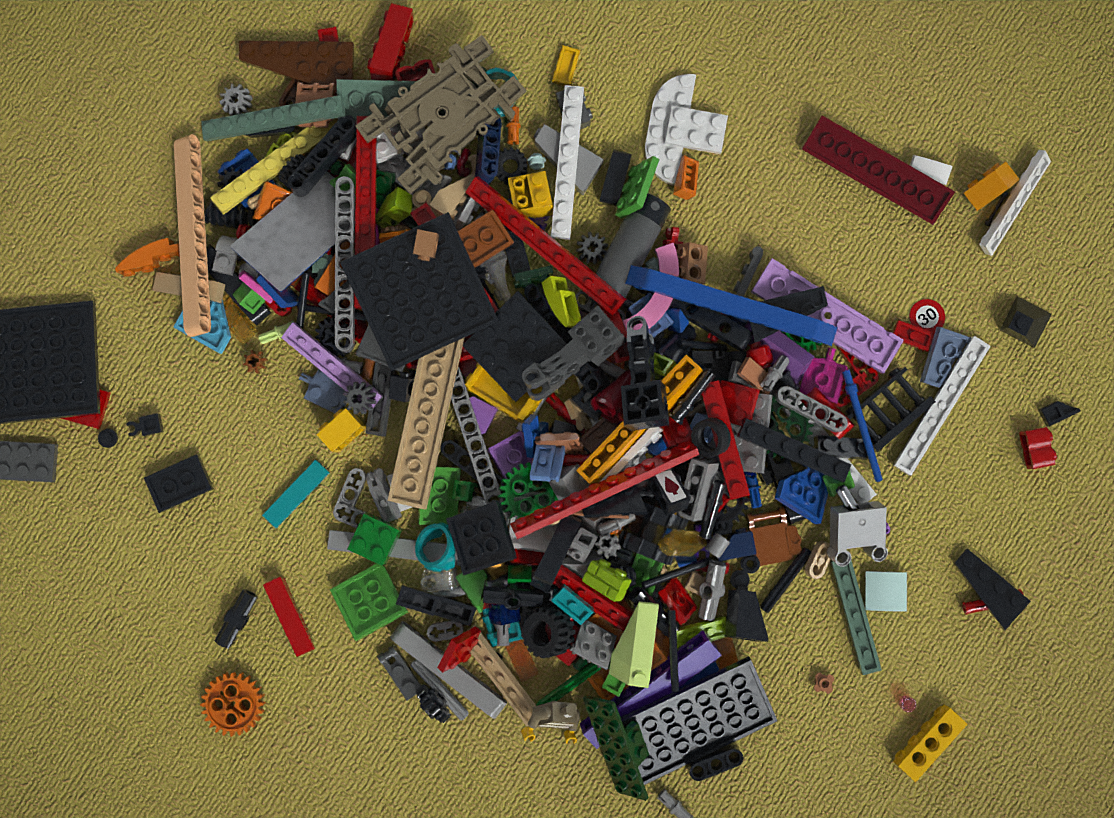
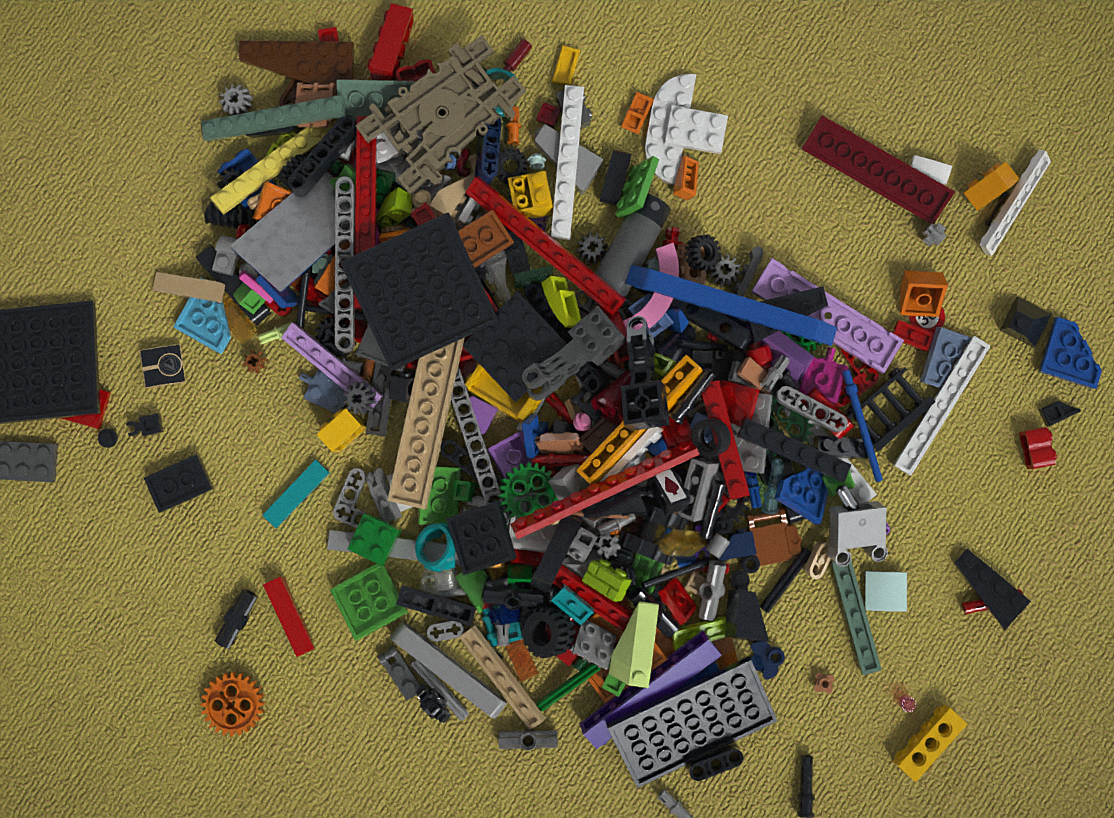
orange slope [115,238,180,277] -> none
light nougat beam [174,134,211,337] -> none
medium nougat brick [413,229,439,261] -> none
red plate [437,626,481,673] -> none
dark tan torso [521,702,580,744] -> none
medium blue plate [530,444,565,482] -> none
dark green bracket [583,695,649,801] -> none
black bar [668,610,679,692] -> none
none -> black slope [139,344,186,389]
none -> flat silver piece [499,729,558,751]
none -> dark red cylinder [502,38,532,72]
none -> dark red plate [536,102,561,128]
none -> bright pink plate [573,412,592,431]
none -> orange slope [621,92,654,135]
none -> black tyre [684,234,721,271]
none -> light grey gear [709,254,741,287]
none -> dark blue plate [750,642,785,680]
none -> clear light blue pin [761,459,785,515]
none -> black pin [797,755,815,818]
none -> orange slope [900,271,948,317]
none -> light grey gear [922,223,947,247]
none -> blue plate [1038,317,1102,389]

